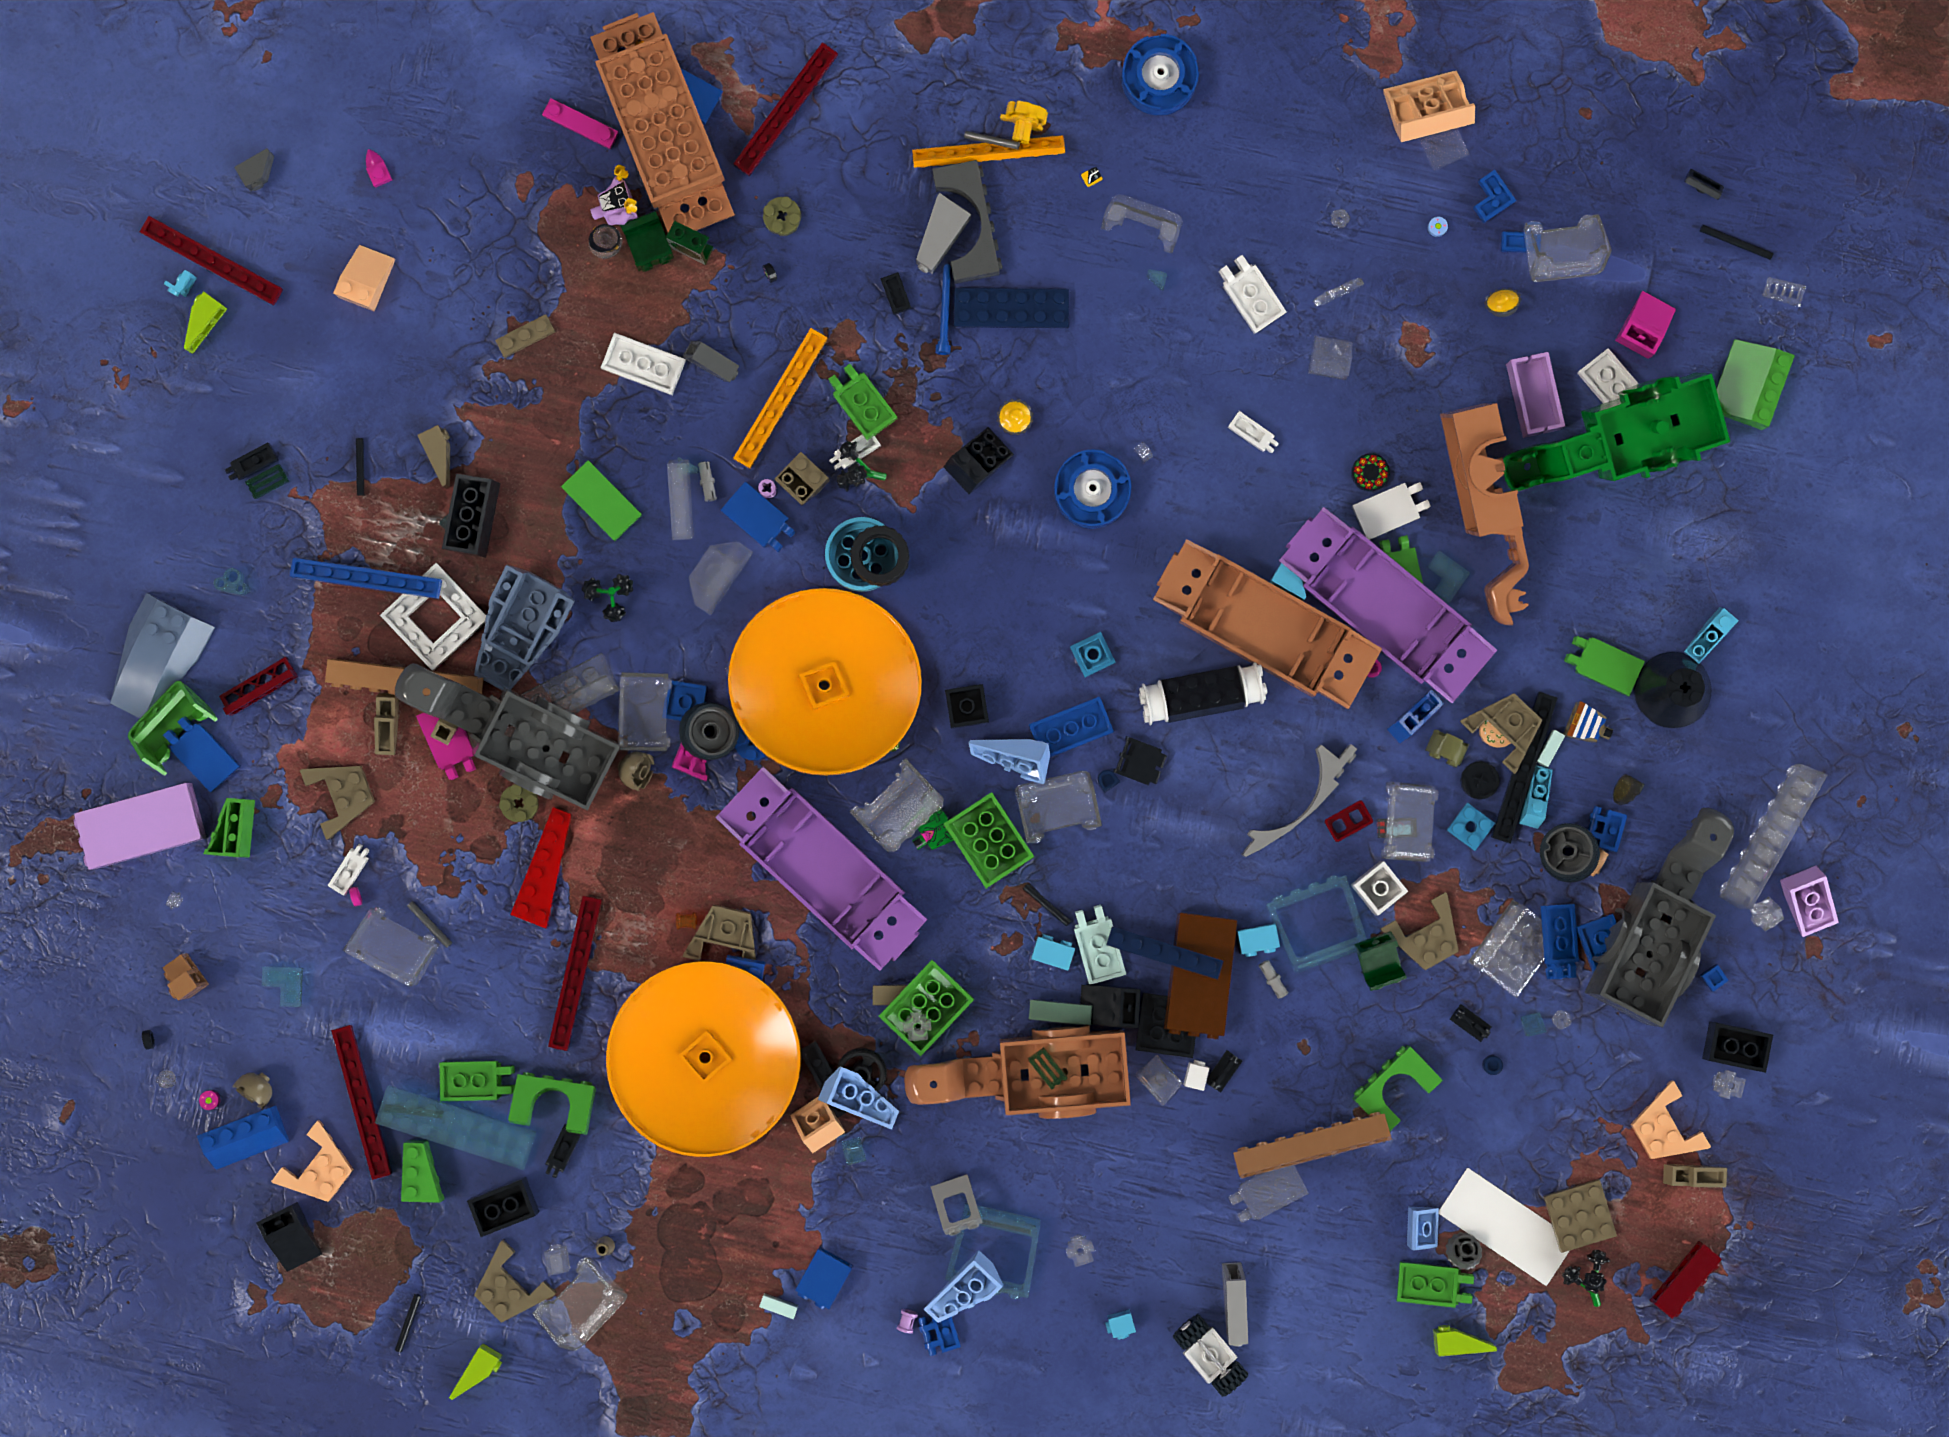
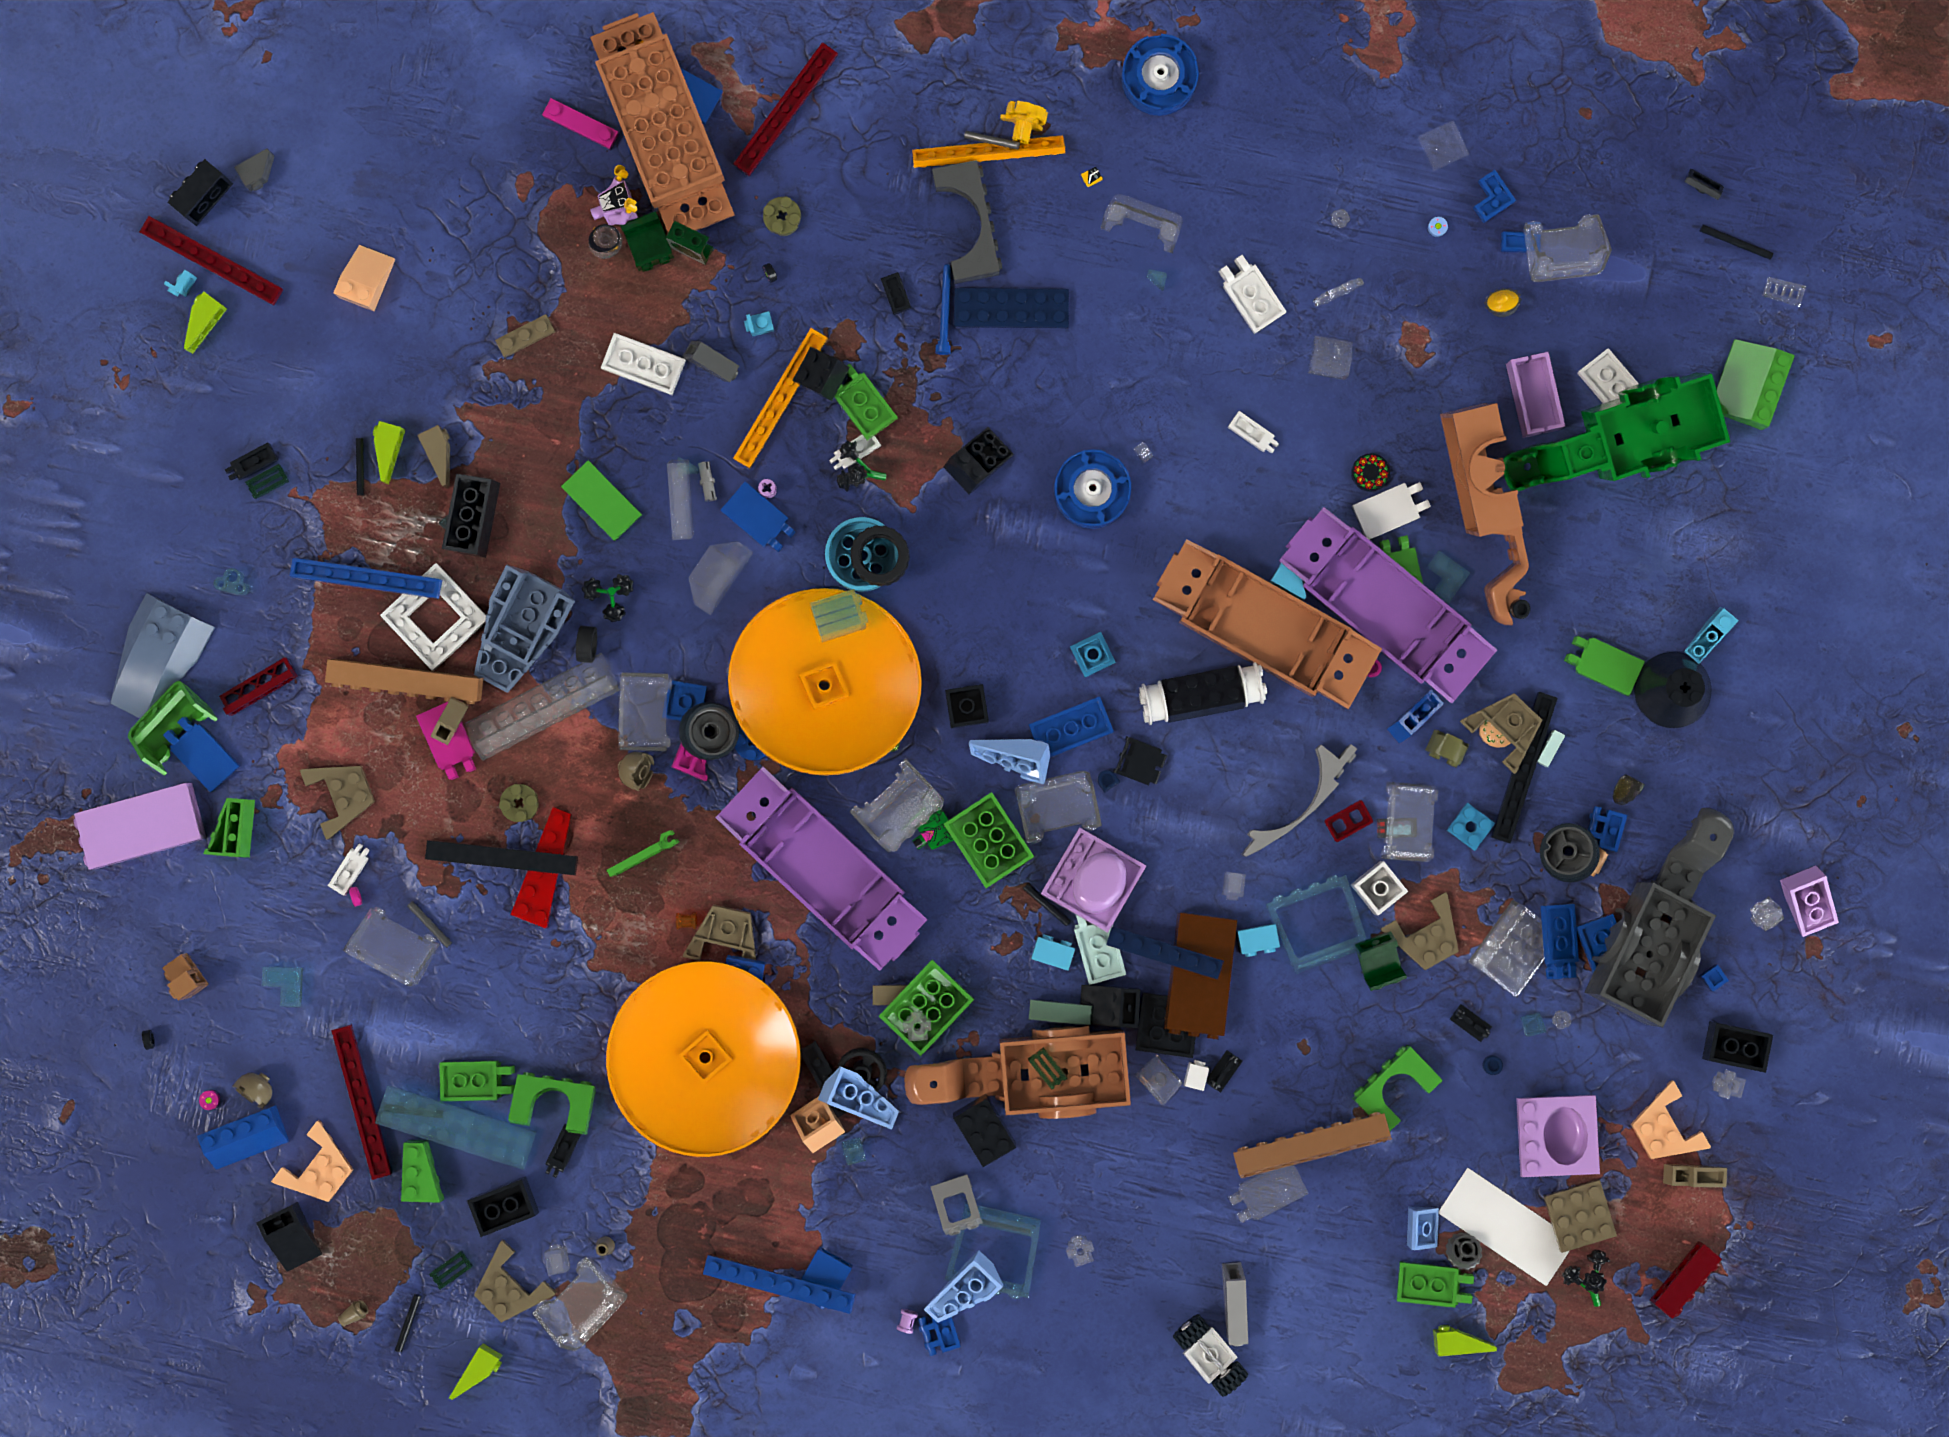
clear plate [156,1070,176,1088] -> none
clear plate [166,891,183,910] -> none
dark pink plate [366,149,392,188] -> none
dark tan slope [374,693,399,755] -> none
dark grey piece [395,663,620,811] -> none
dark red plate [548,896,602,1051] -> none
light aqua piece [759,1293,798,1319] -> none
dark tan slope [774,452,830,506] -> none
light grey slope [916,193,971,274] -> none
yellow piece [997,399,1033,435] -> none
medium azure brick [1105,1309,1136,1340] -> none
light grey pin [1258,960,1289,999] -> none
light nougat piece [1383,71,1475,142] -> none
black tile [1460,761,1500,800] -> none
medium azure slope [1519,765,1553,829] -> none
torso [1563,701,1613,743] -> none
dark pink slope [1615,291,1676,359] -> none
clear slope [1719,764,1827,909] -> none
none -> black brick [167,159,234,226]
none -> dark tan cone [338,1300,368,1326]
none -> lime slope [373,421,405,485]
none -> black tile [425,840,578,876]
none -> clear green tile [429,1251,473,1290]
none -> black tyre [576,626,597,663]
none -> bright green tile [607,830,679,877]
none -> blue plate [703,1255,856,1314]
none -> medium azure bracket [744,311,774,337]
none -> black brick [793,347,850,401]
none -> clear light blue brick [810,589,868,642]
none -> black brick [953,1094,1016,1167]
none -> lavender piece [1041,827,1146,933]
none -> clear brick [1222,872,1246,901]
none -> black tile [1510,599,1531,619]
none -> lavender piece [1516,1095,1600,1177]

